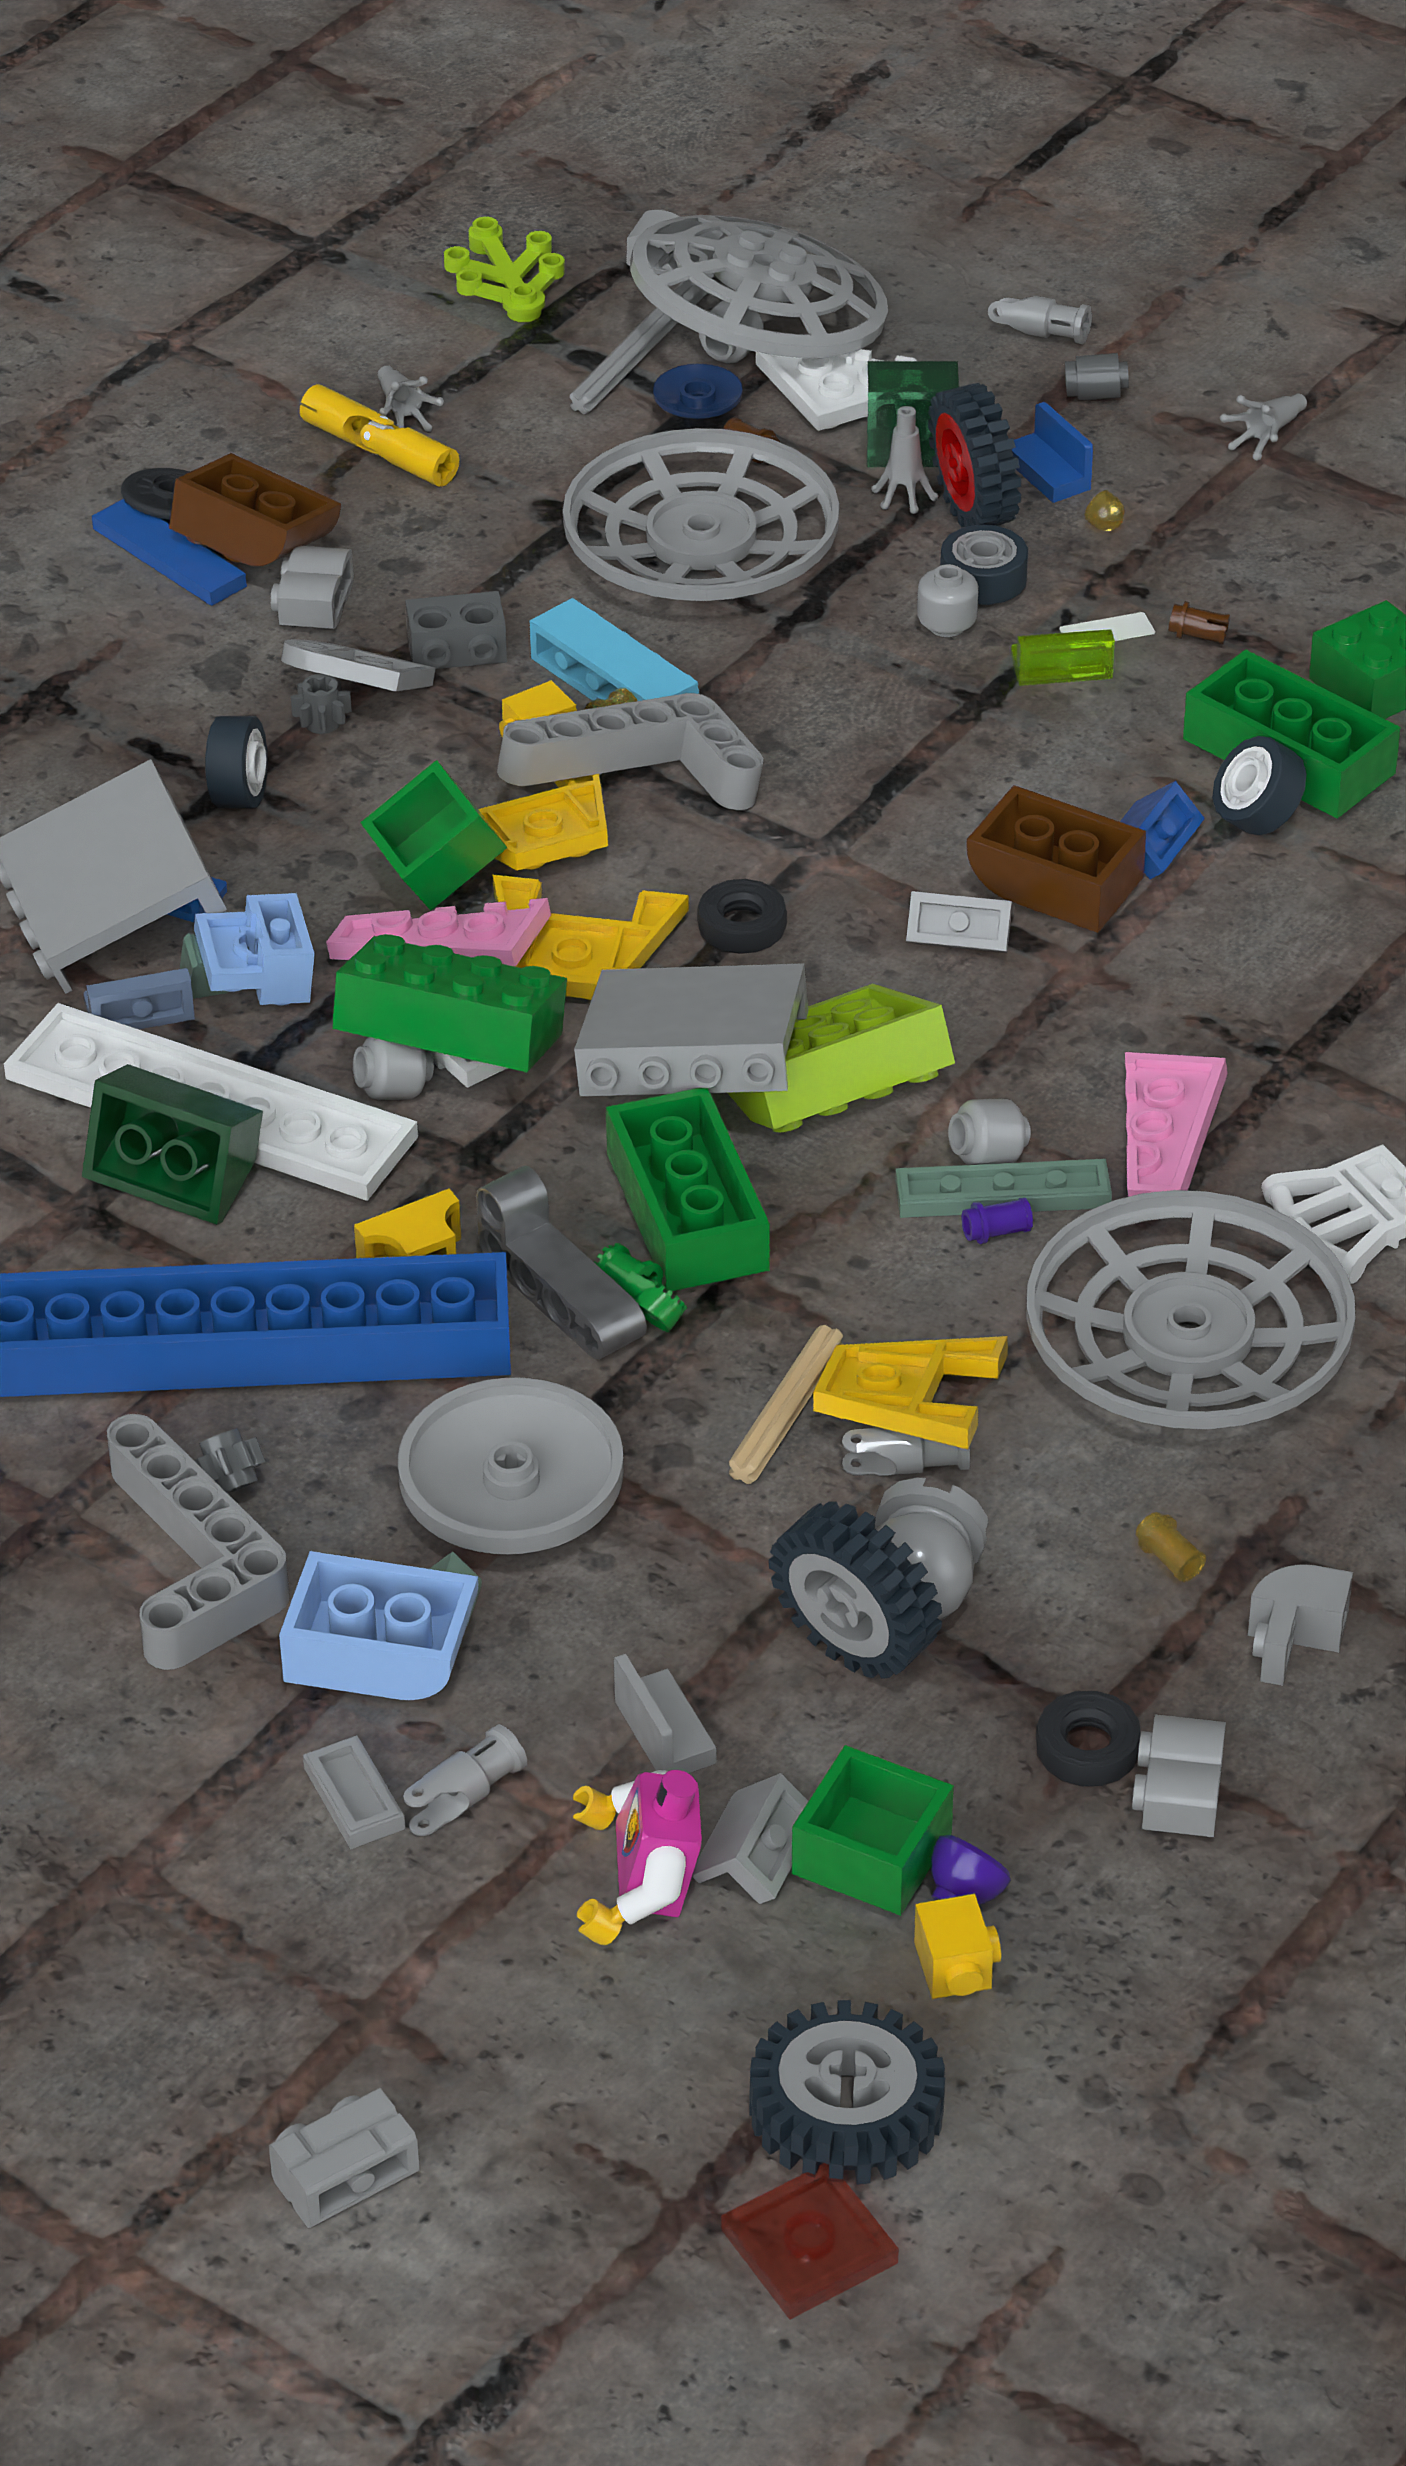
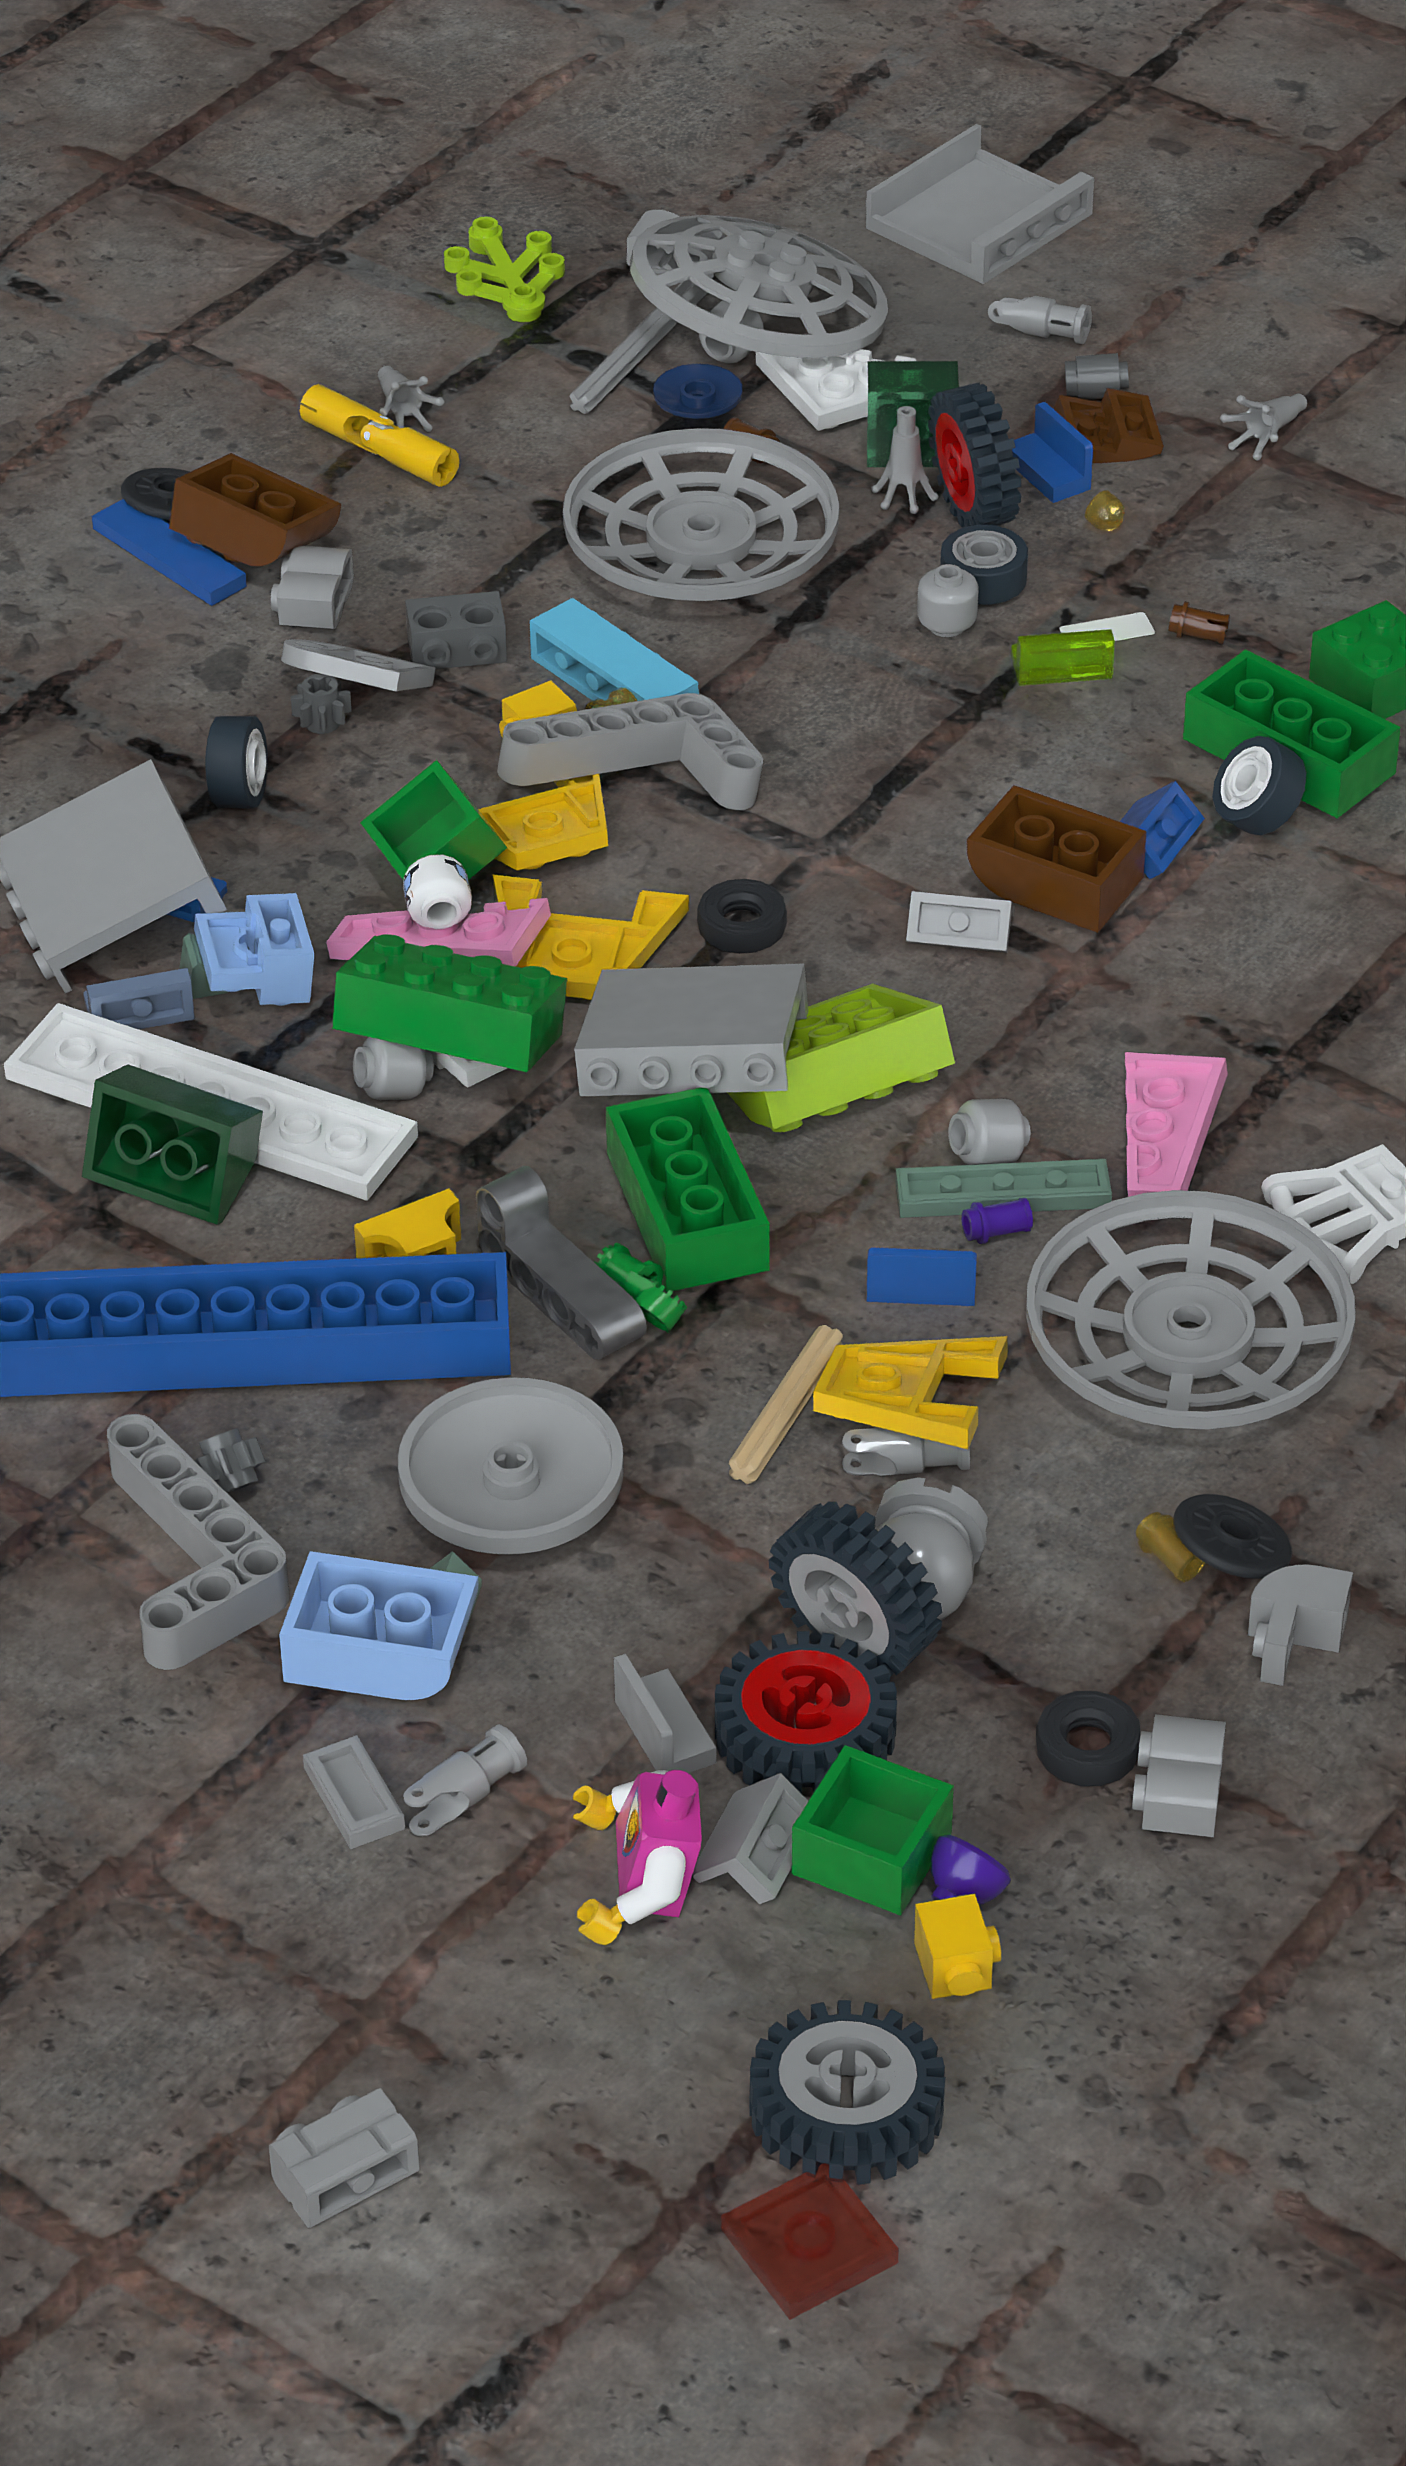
none -> white head [403,855,472,929]
none -> wheel [715,1631,897,1794]
none -> light grey panel [865,124,1094,284]
none -> blue panel [867,1248,977,1306]
none -> reddish brown slope [1054,388,1164,463]
none -> black wheel [1173,1494,1292,1579]

